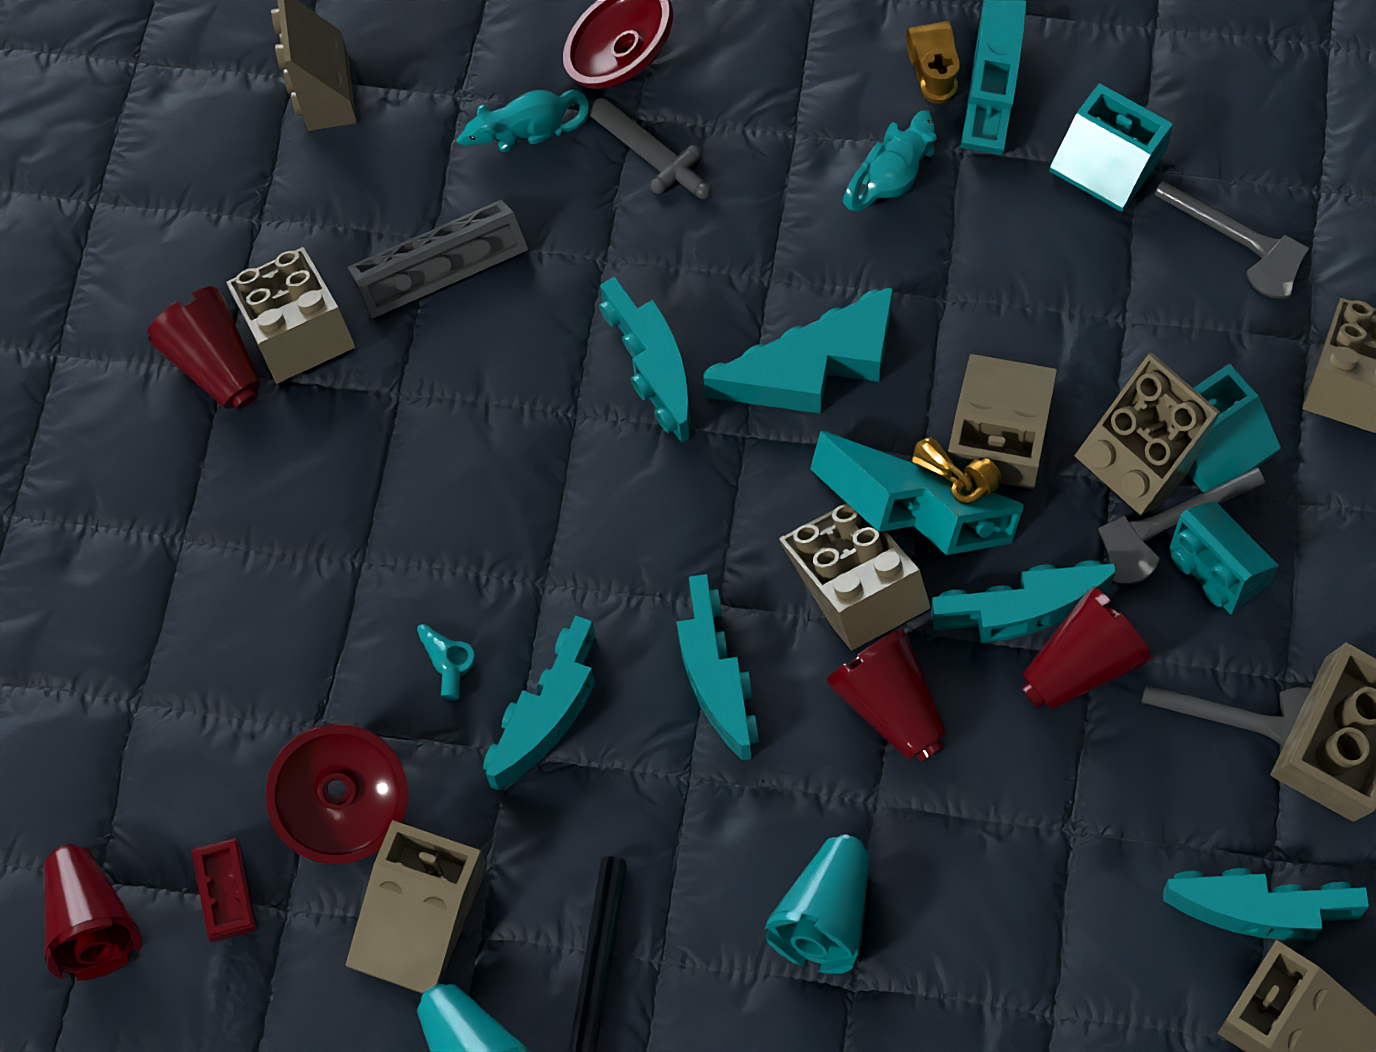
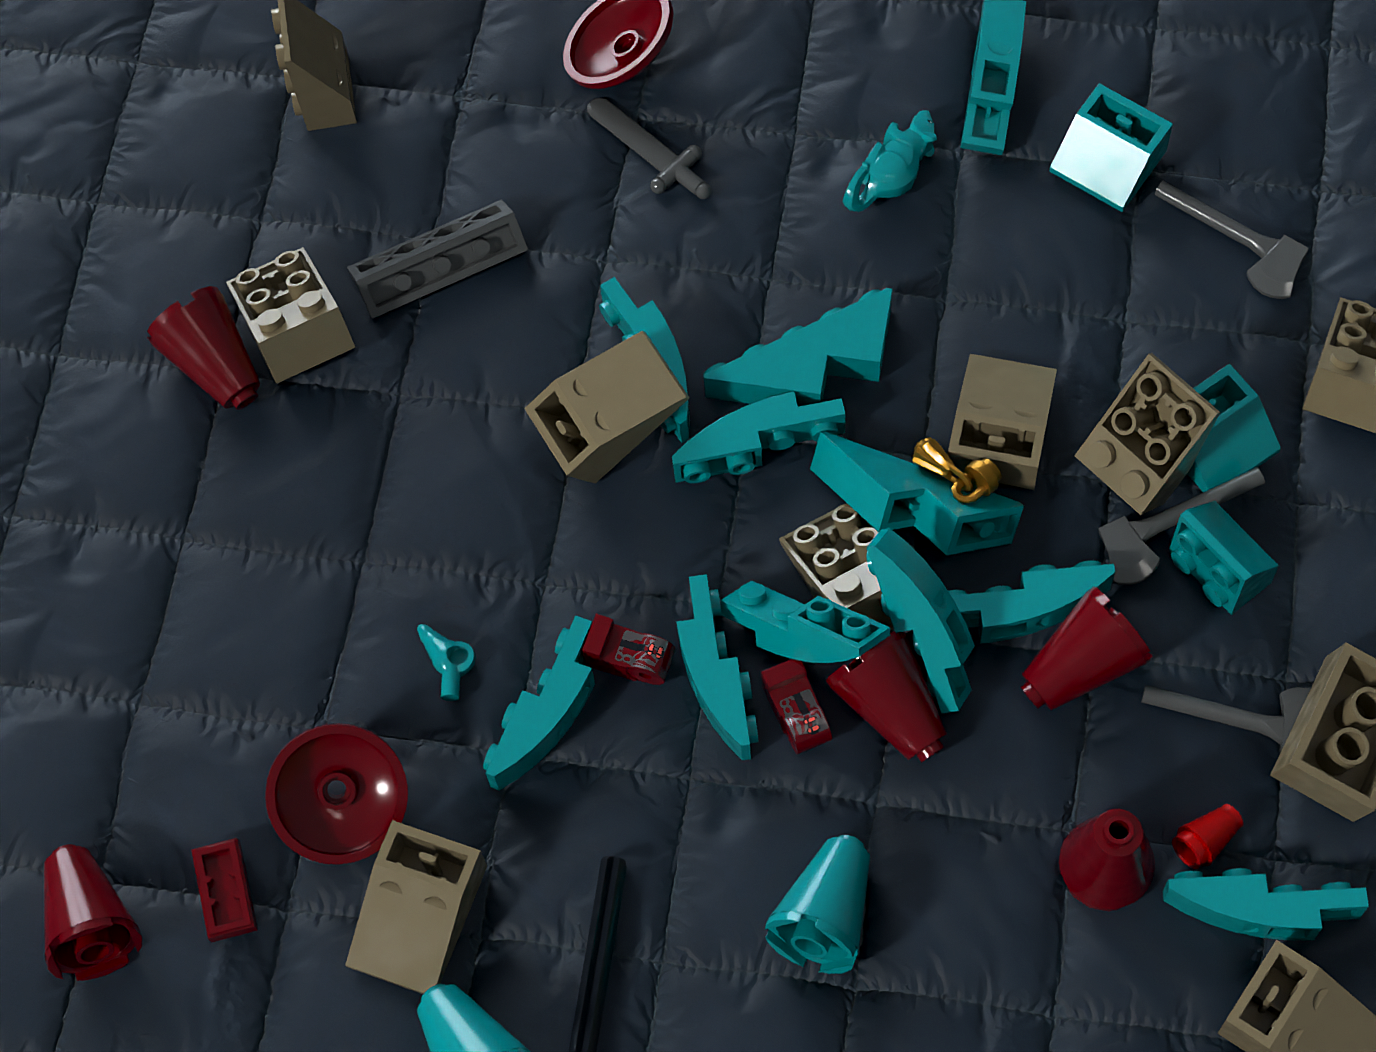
teal animal [456,90,589,152] -> none
pearl gold piece [906,21,960,104] -> none
none -> dark tan slope [524,331,689,484]
none -> dark red leg [582,613,676,685]
none -> teal slope [672,391,845,483]
none -> teal slope [720,581,890,663]
none -> dark red leg [761,659,832,755]
none -> teal slope [866,528,975,713]
none -> dark red cone [1059,809,1155,911]
none -> red cone [1172,804,1244,869]

